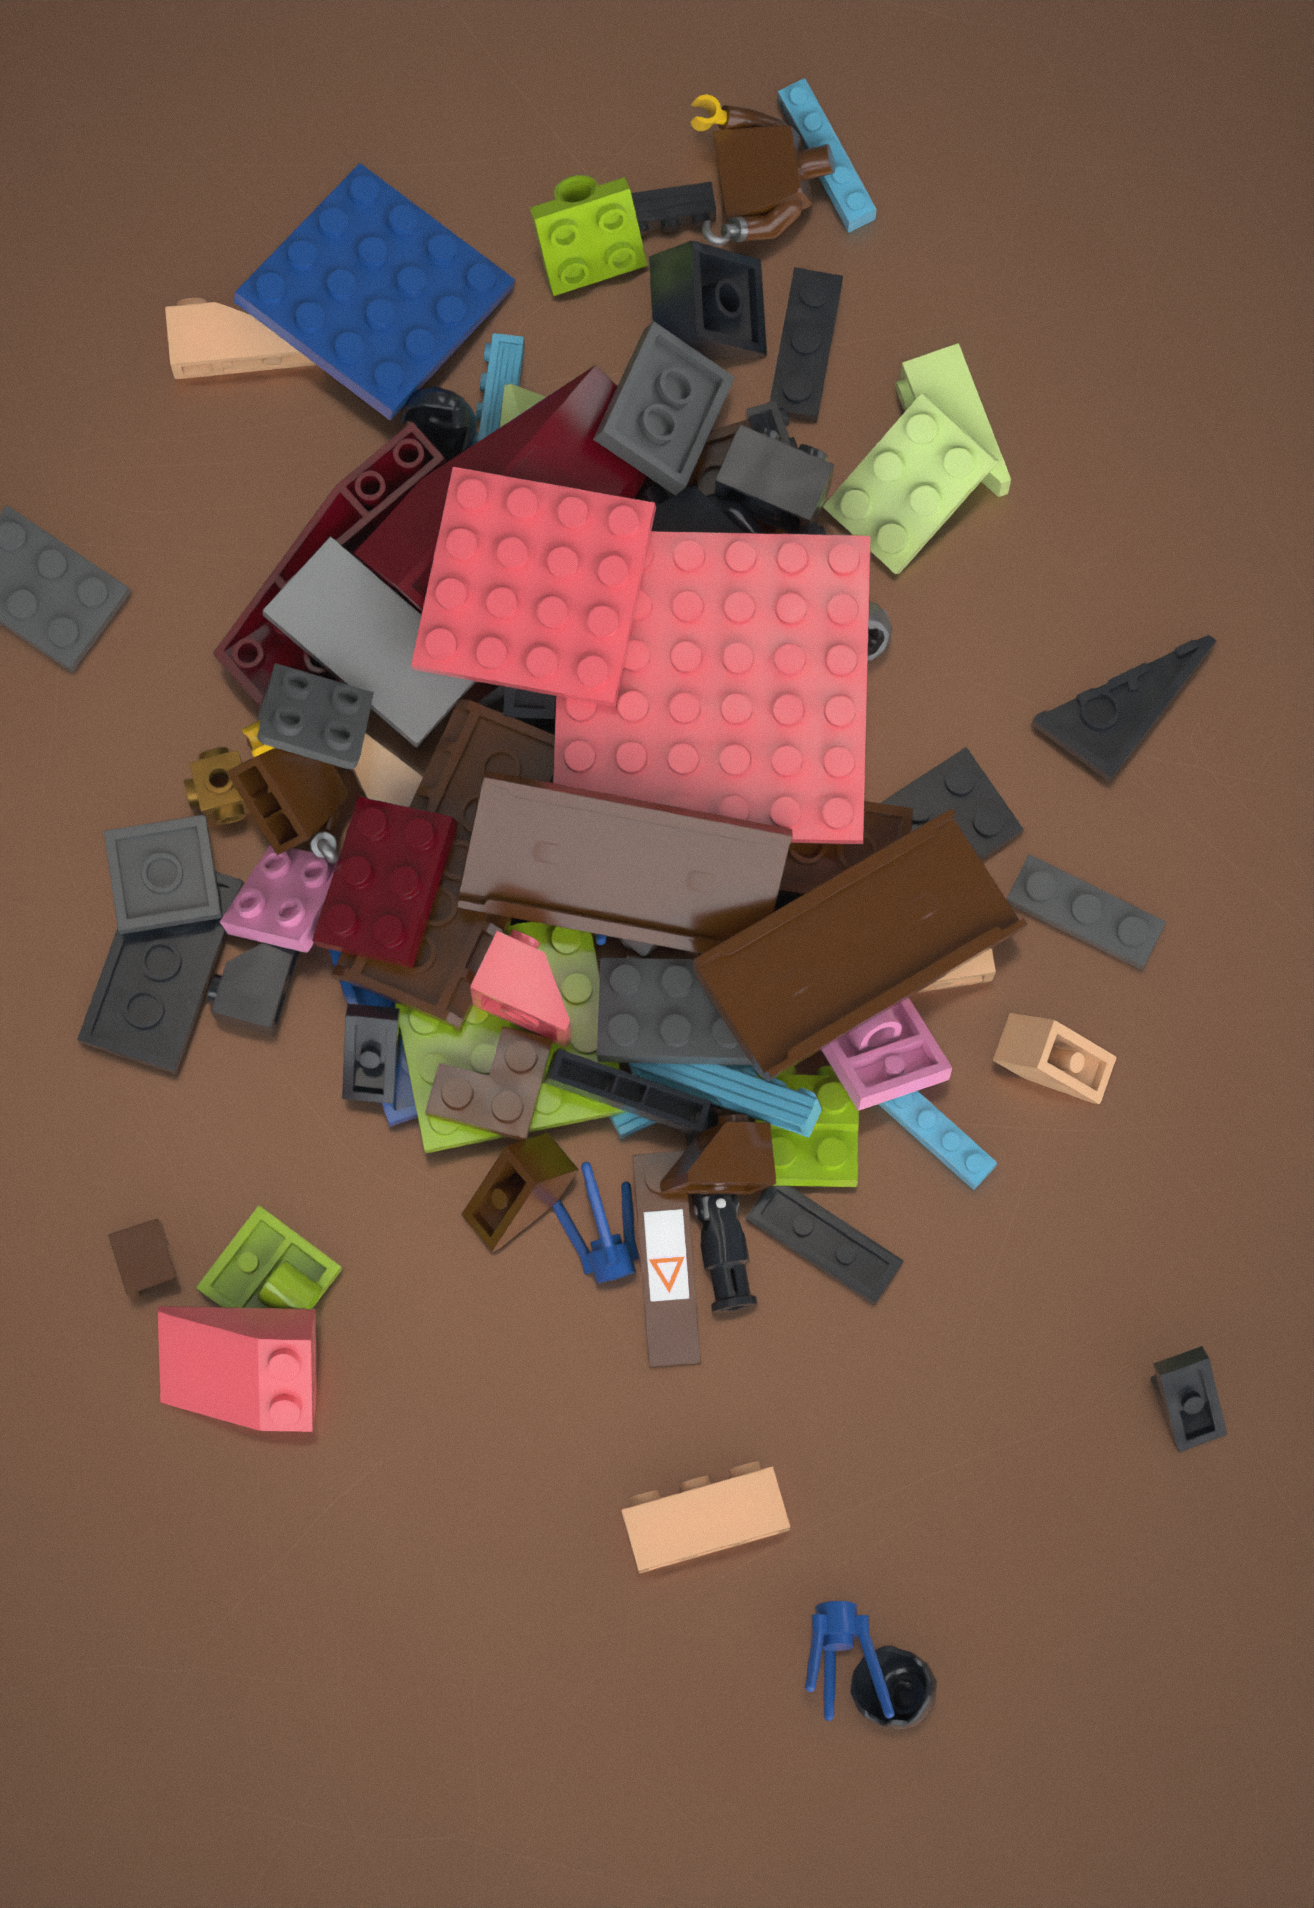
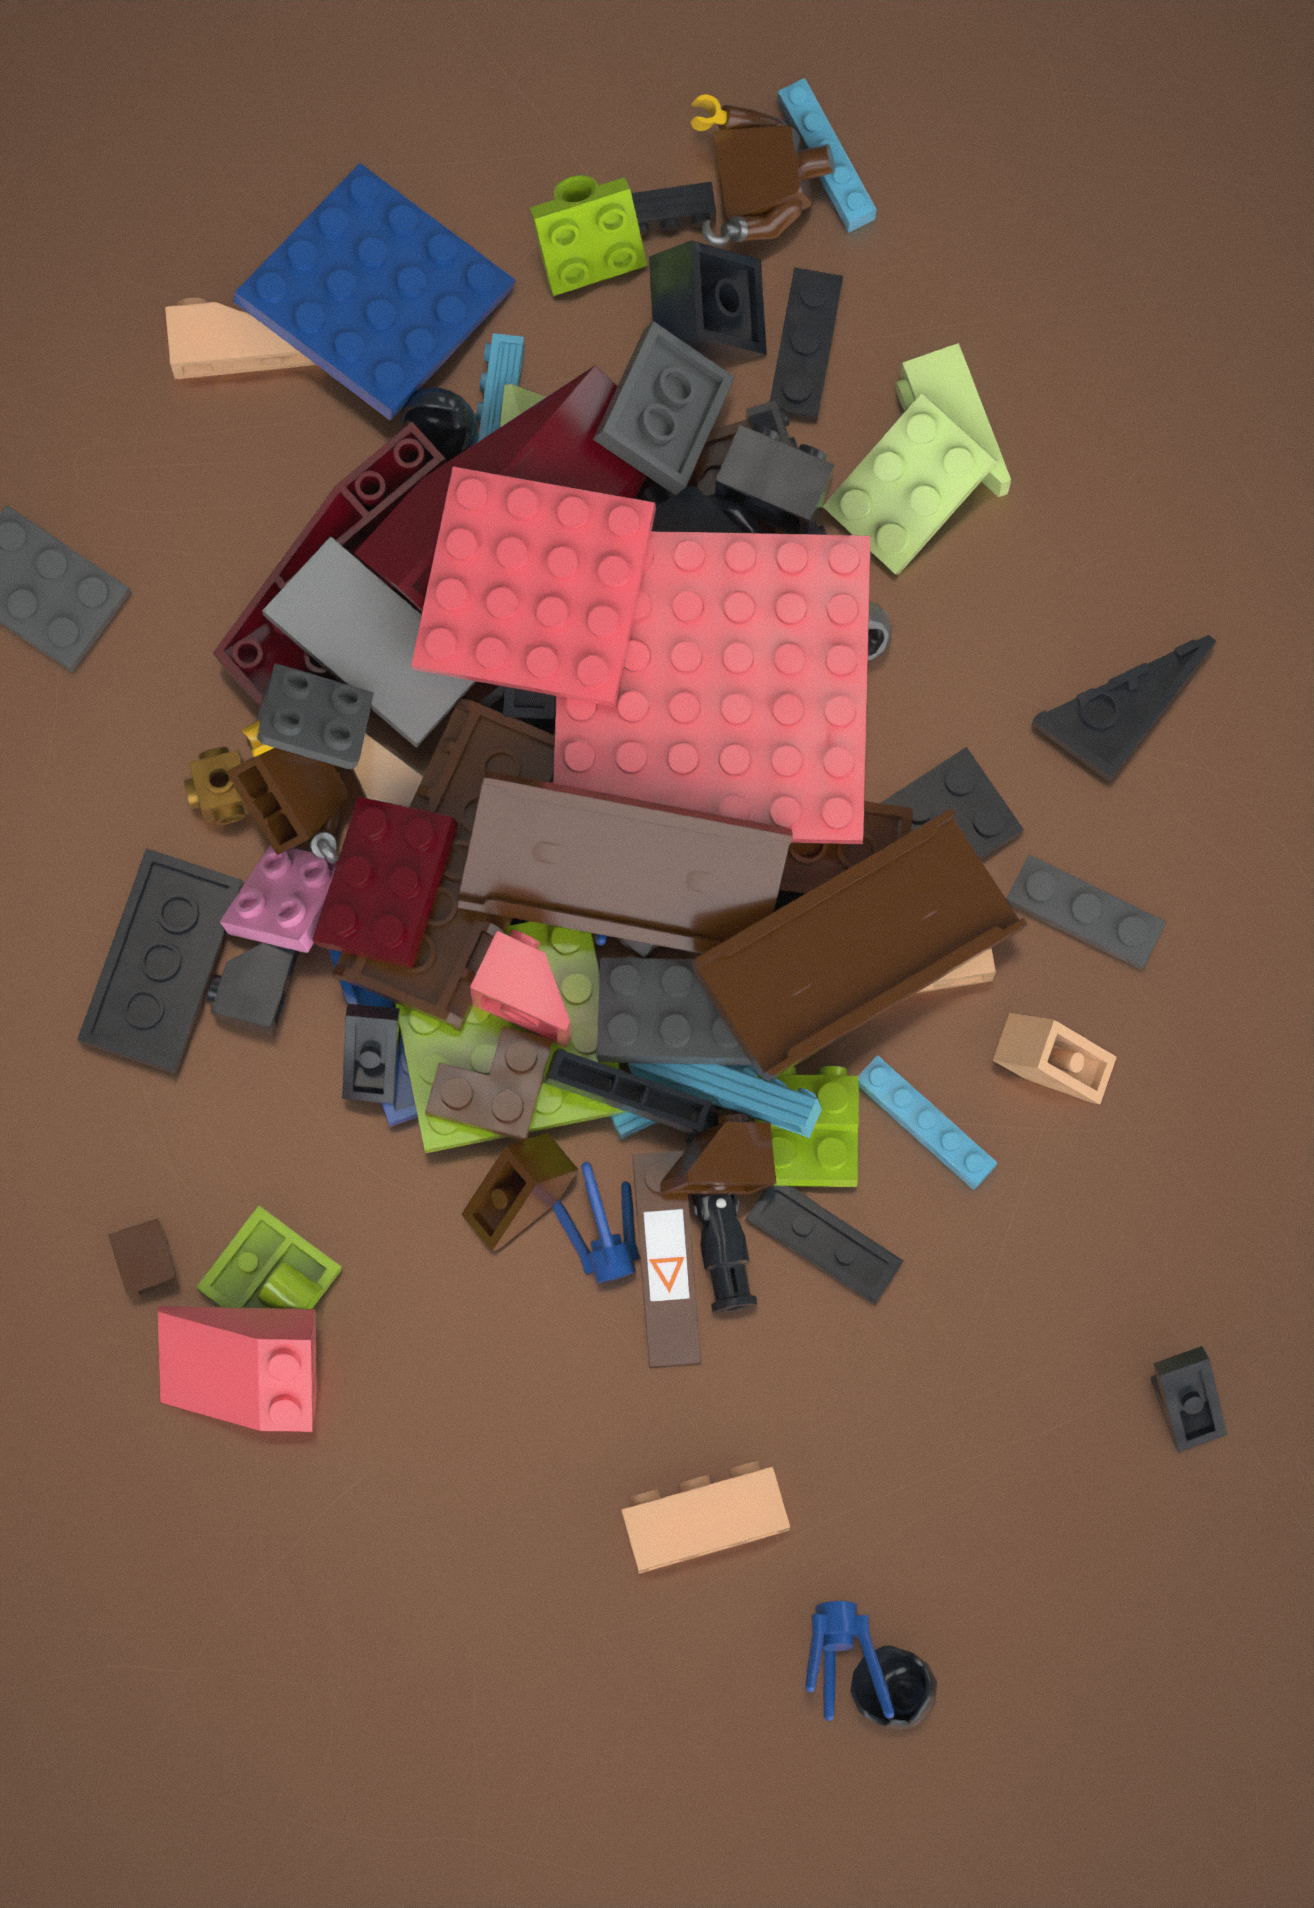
dark grey plate [104,815,222,934] -> none
bright pink plate [822,998,952,1111] -> none

